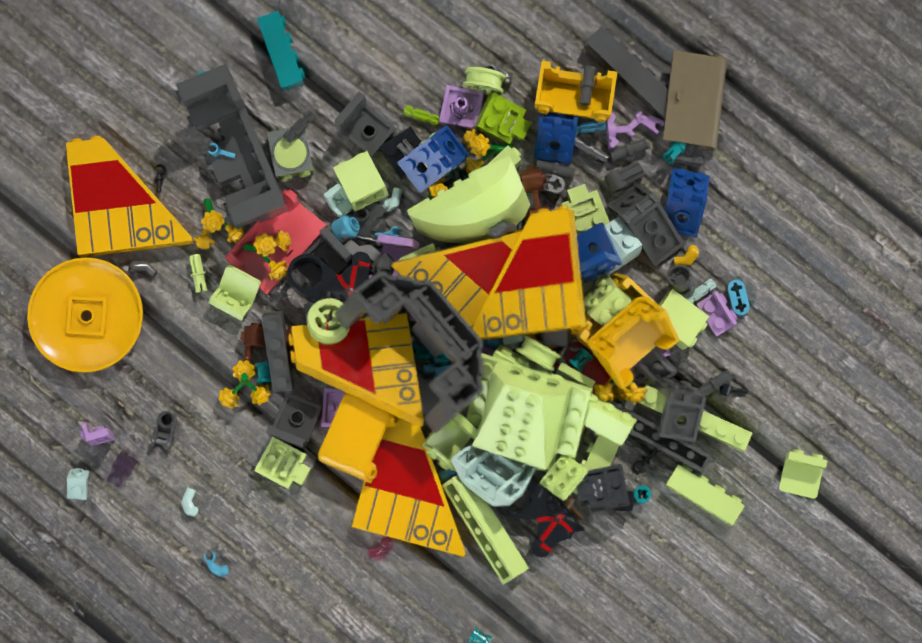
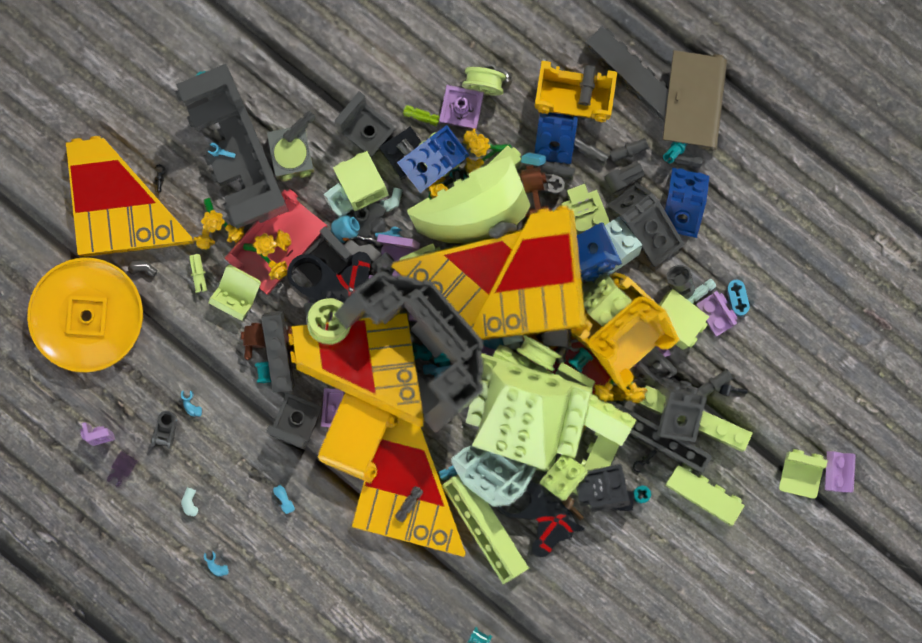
light aqua bracket [67,468,89,500] -> none
yellow plant [218,360,271,409] -> none
yellowish green piece [254,437,312,489] -> none
teal brick [257,11,306,92] -> none
clear pink arm [368,537,393,558] -> none
yellowish green panel [422,413,478,472] -> none
lime piece [473,92,531,144] -> none
medium azure axle [576,121,606,135] -> none
lavender piece [606,111,664,151] -> none
yellow arm [673,245,699,266] -> none
none -> medium azure arm [181,390,202,417]
none -> medium azure arm [273,485,295,514]
none -> dark grey axle [395,486,423,522]
none -> medium azure tile [521,153,546,166]
none -> lavender bracket [825,451,855,492]

